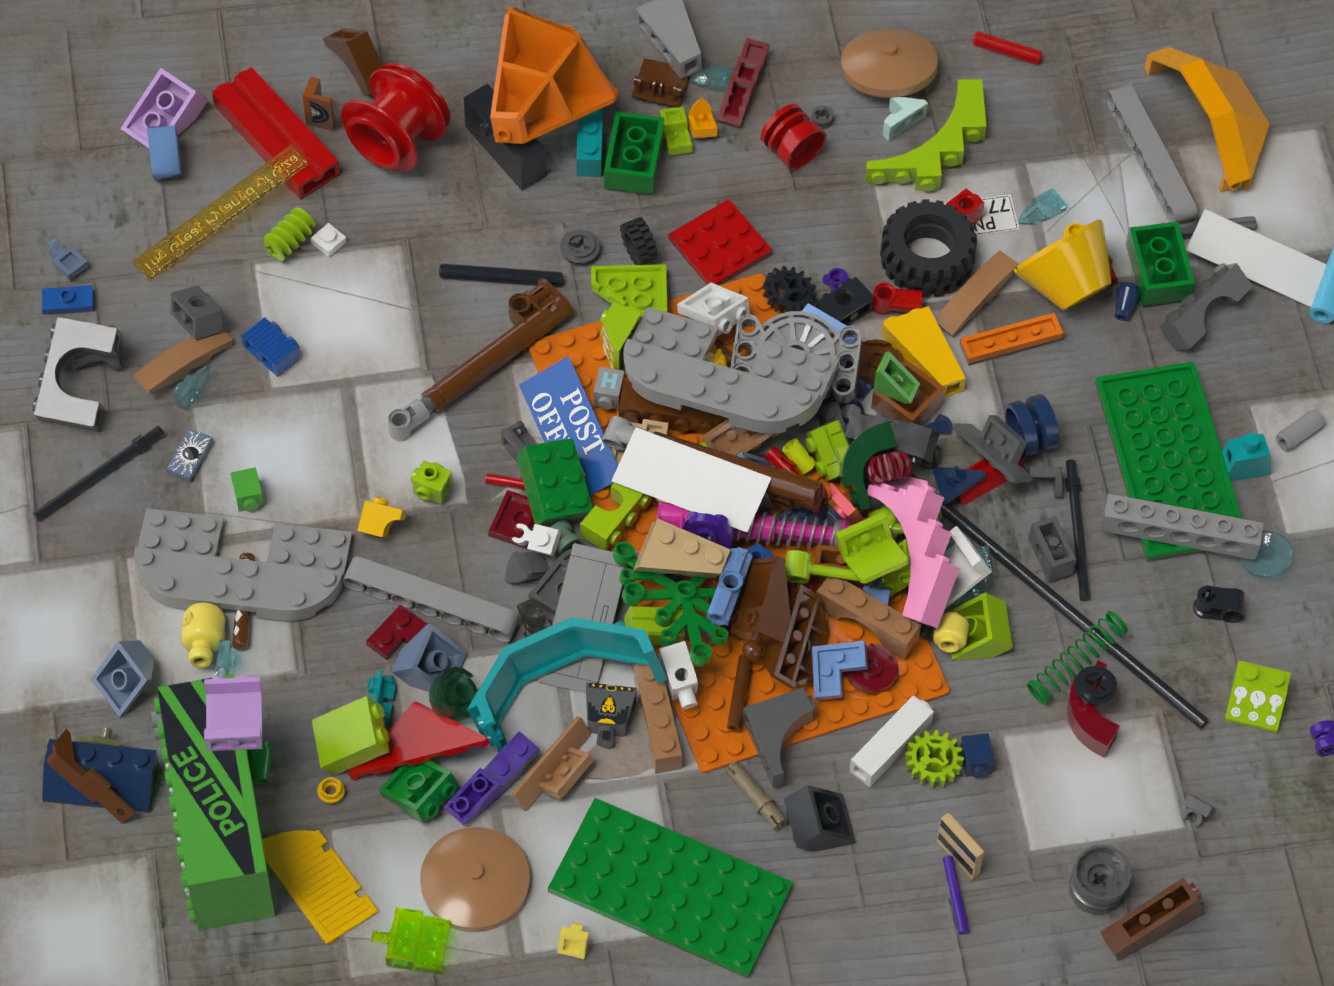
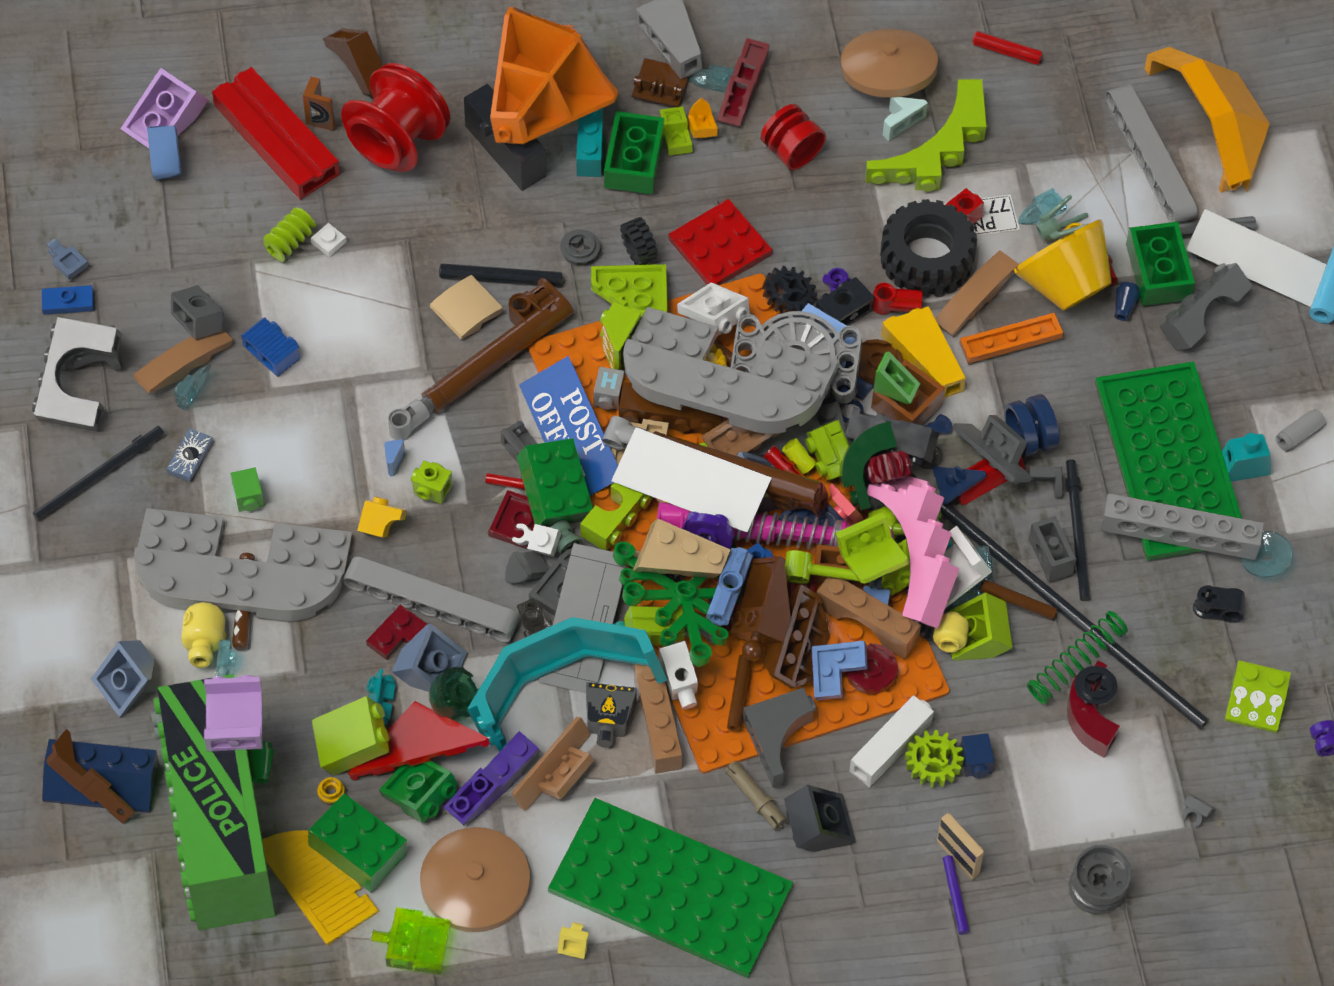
olive piece [75,727,120,746] -> none
clear yellow tile [133,144,308,281] -> none
dark grey bush [811,105,833,129] -> none
reddish brown slope [1100,877,1204,961] -> none
none -> green brick [308,793,407,892]
none -> medium blue slope [384,439,405,477]
none -> tan slope [430,275,503,339]
none -> reddish brown piece [979,579,1057,620]
none -> sand green plant [1036,195,1089,242]

